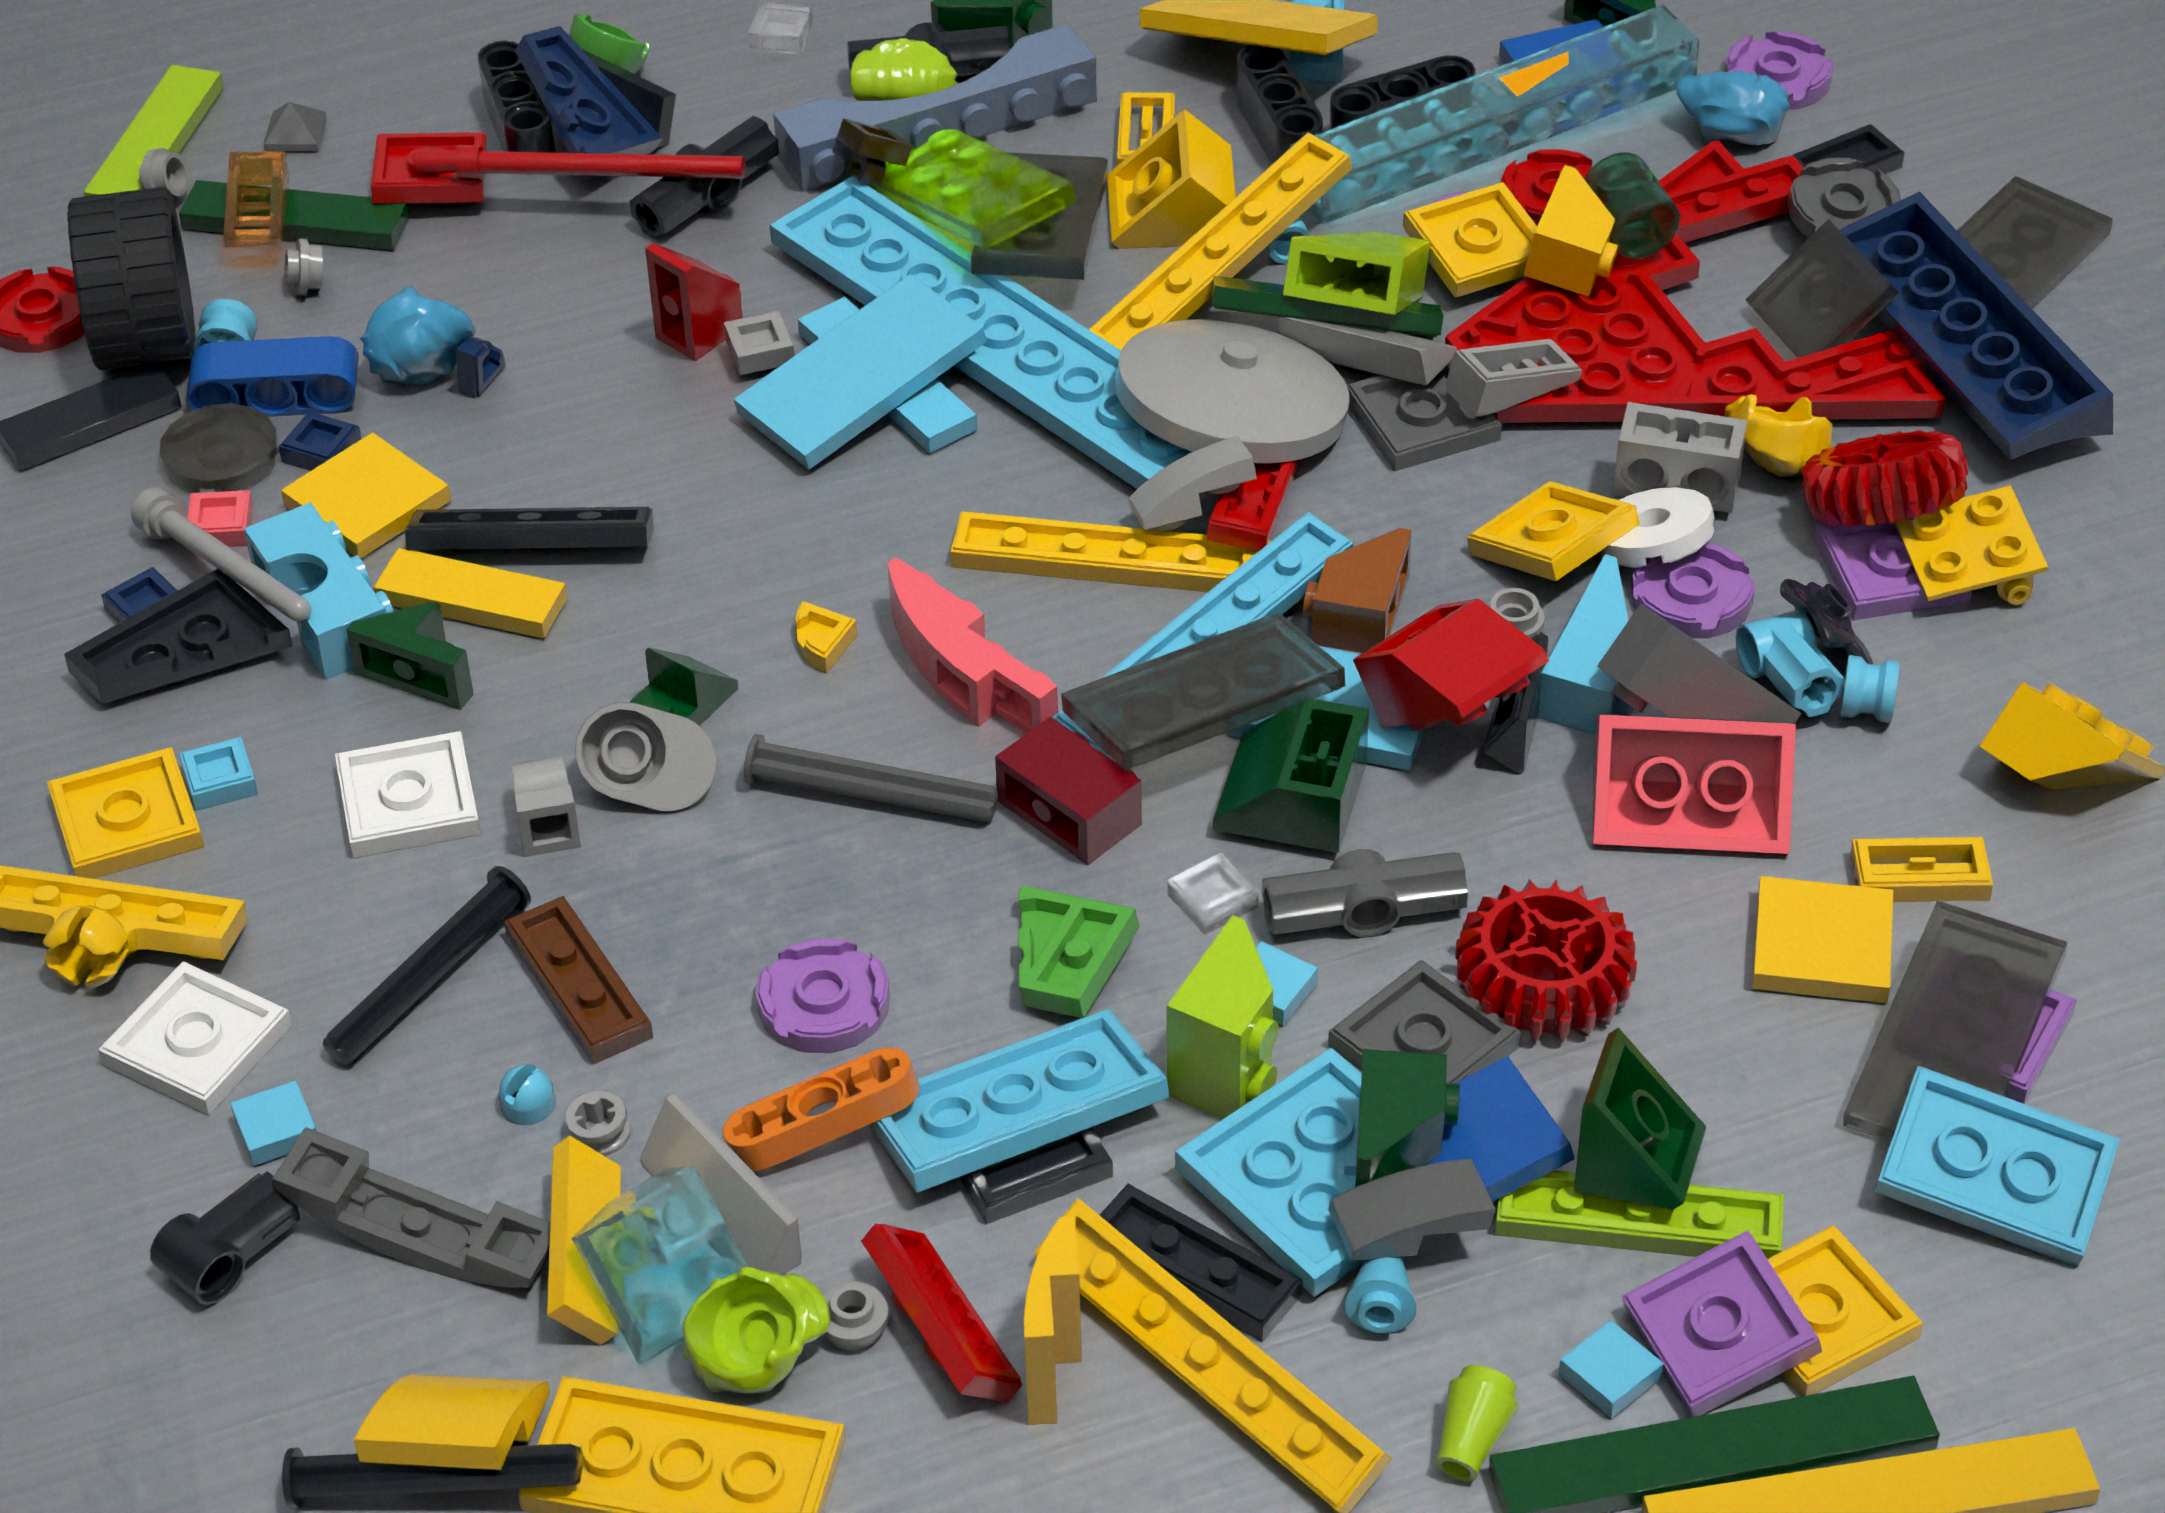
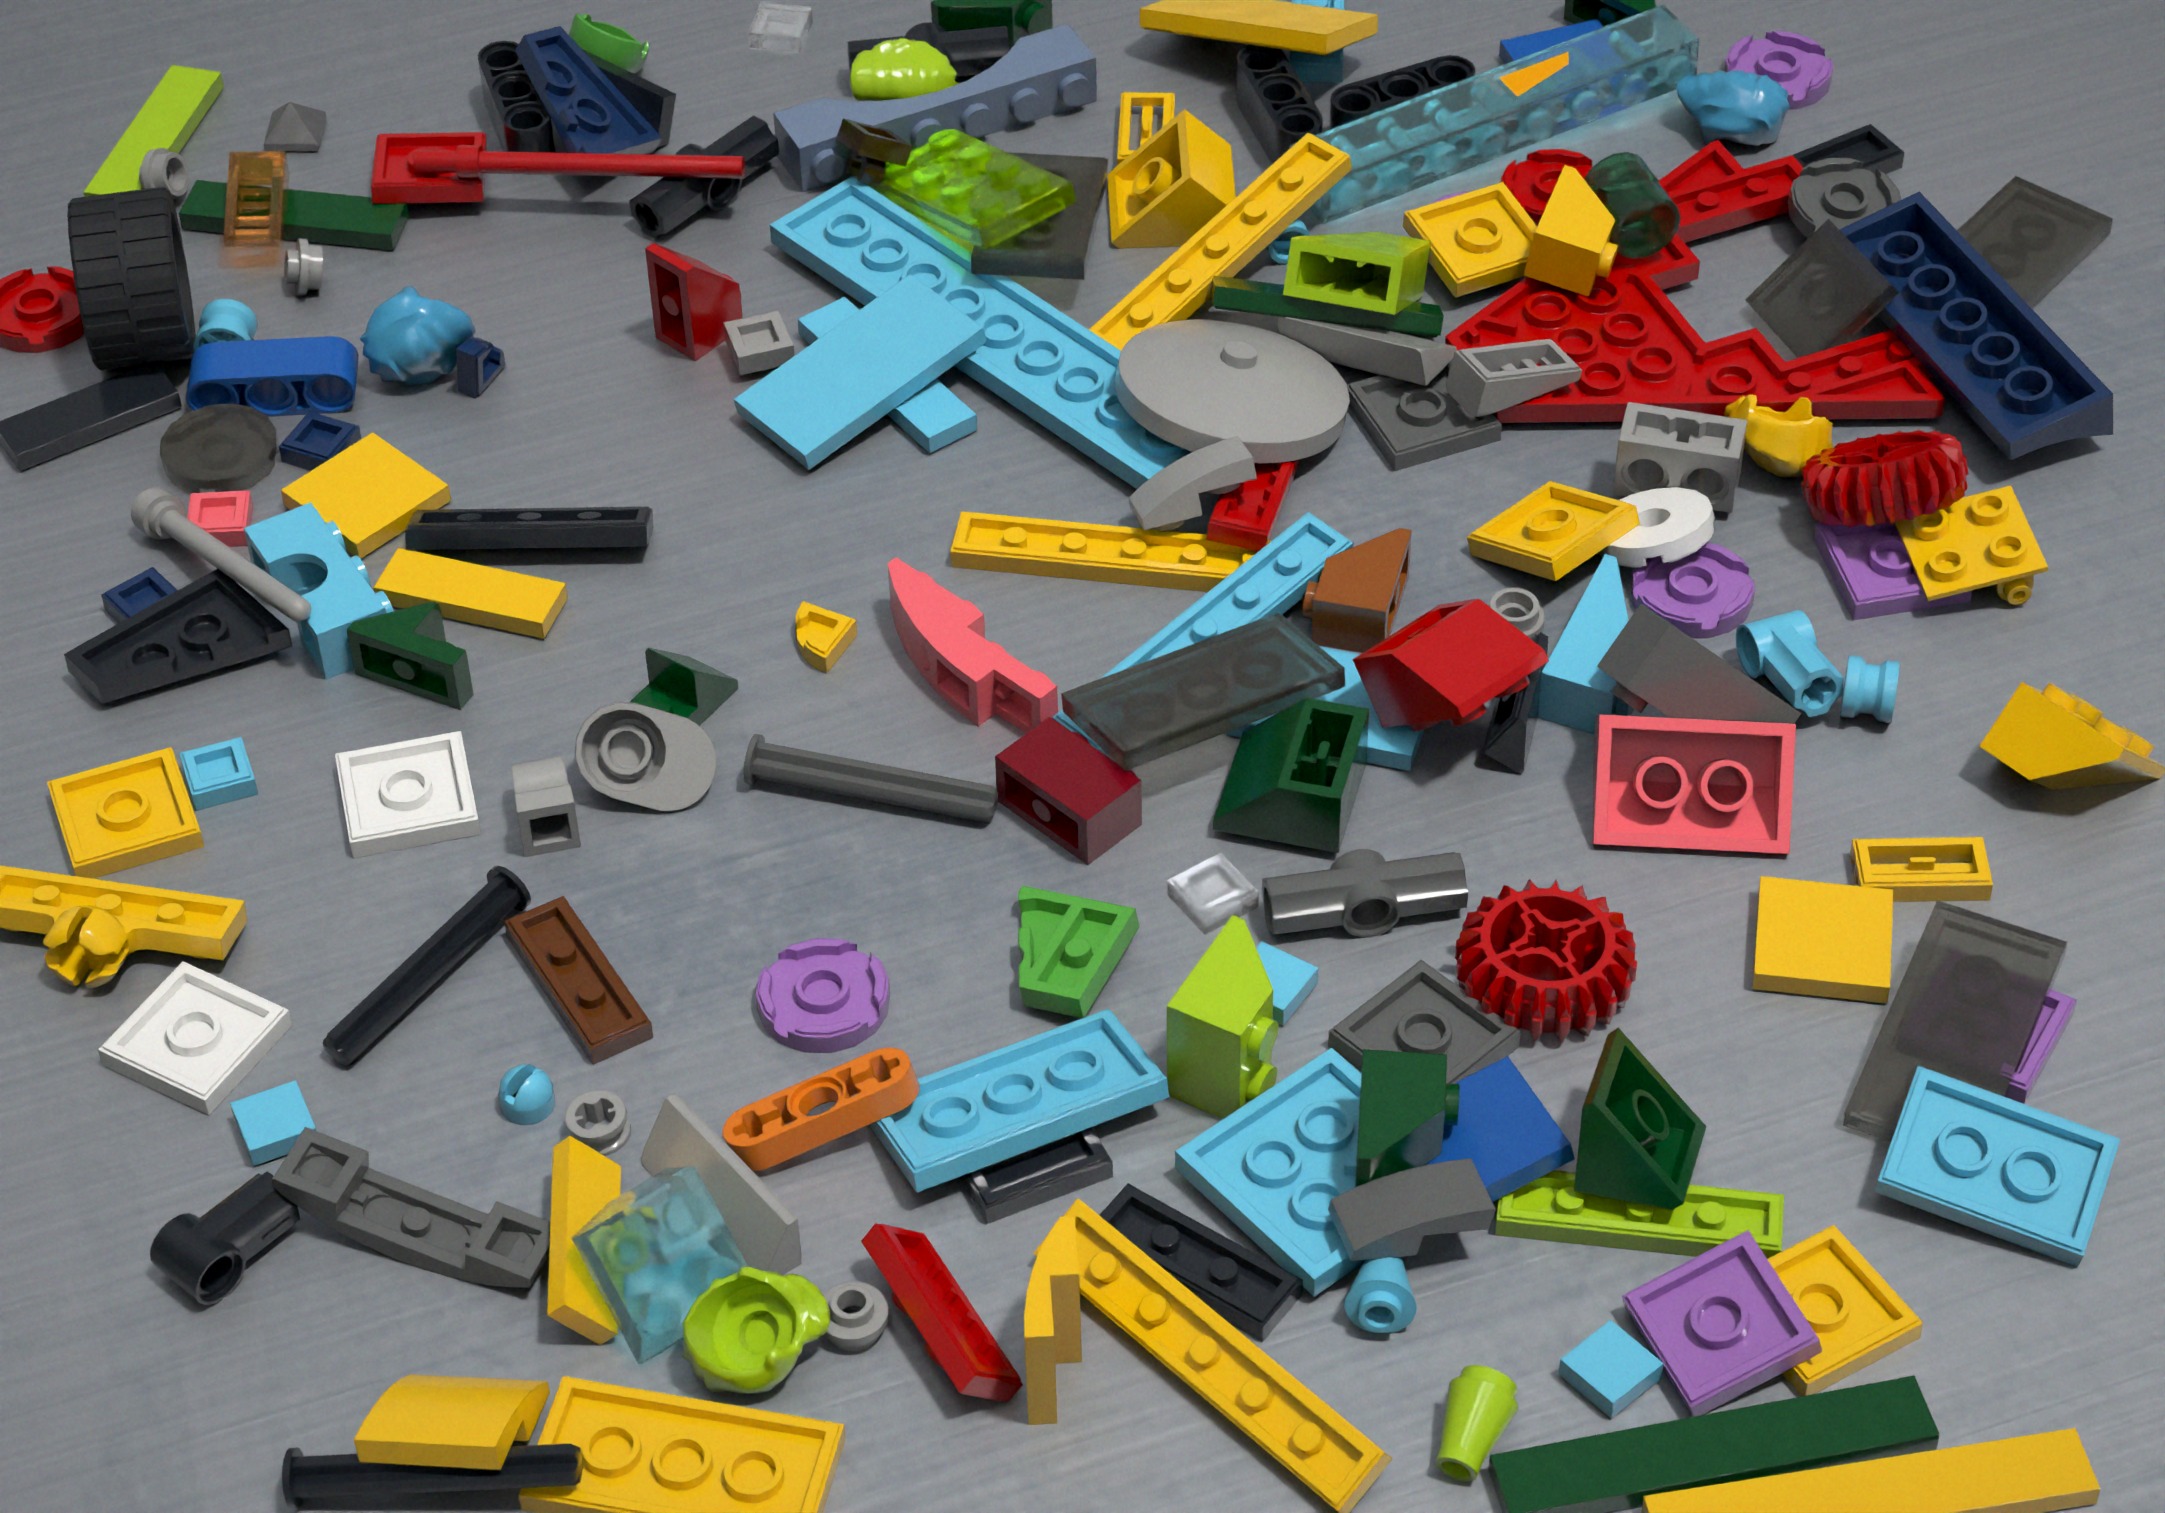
black plate [1780,579,1873,664] -> none

